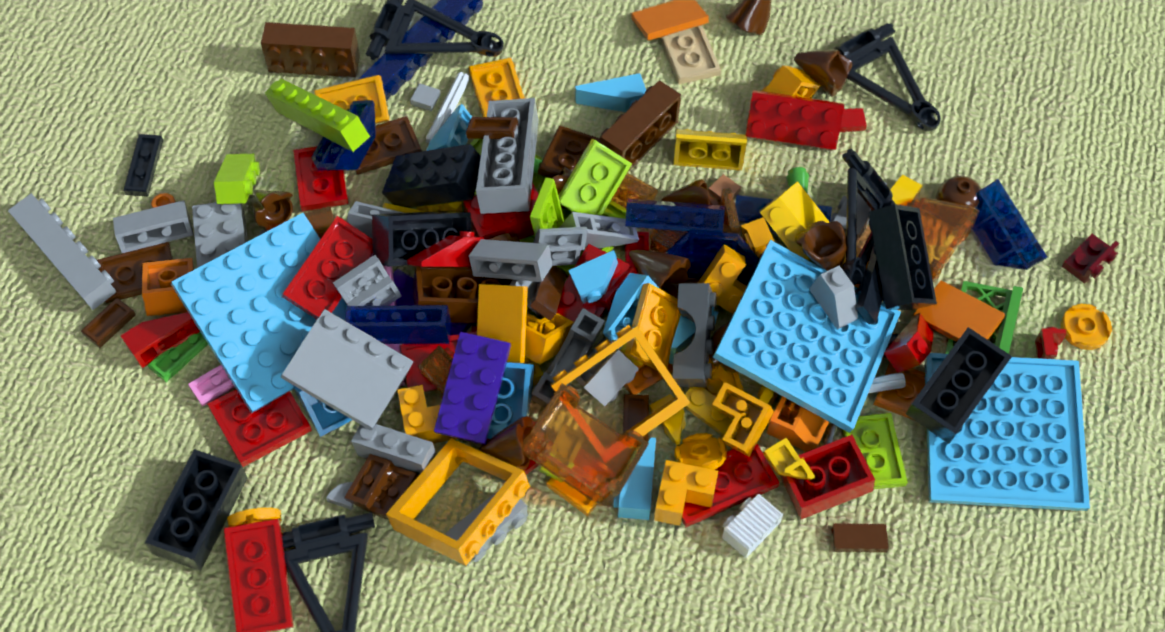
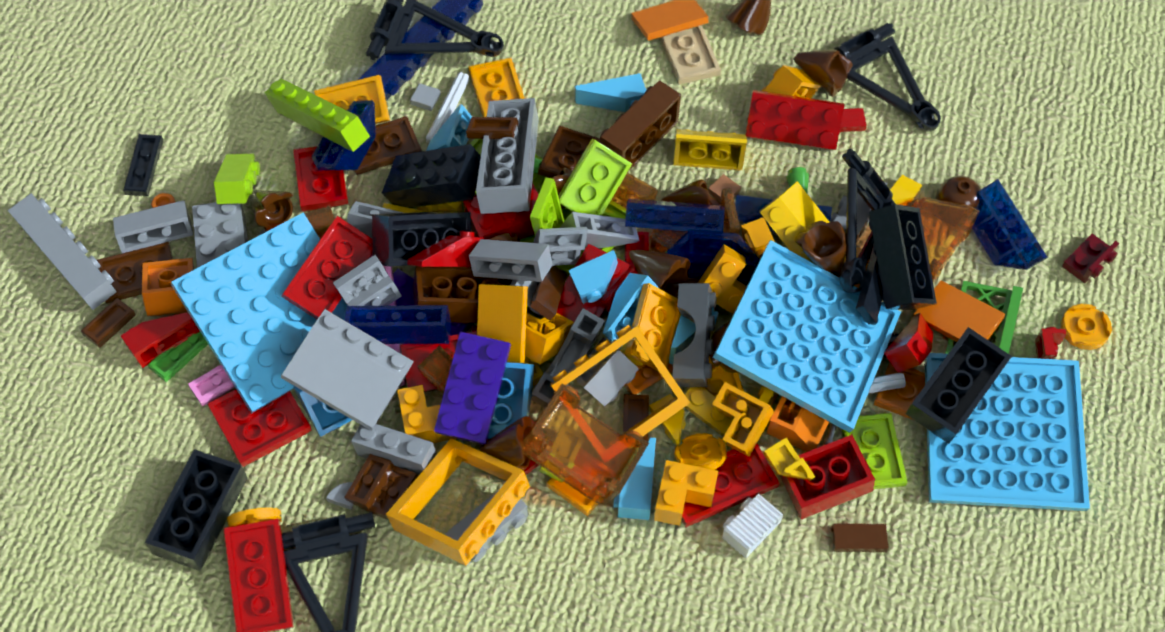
reddish brown brick [261,22,360,78] -> none
light grey slope [809,265,858,330] -> none

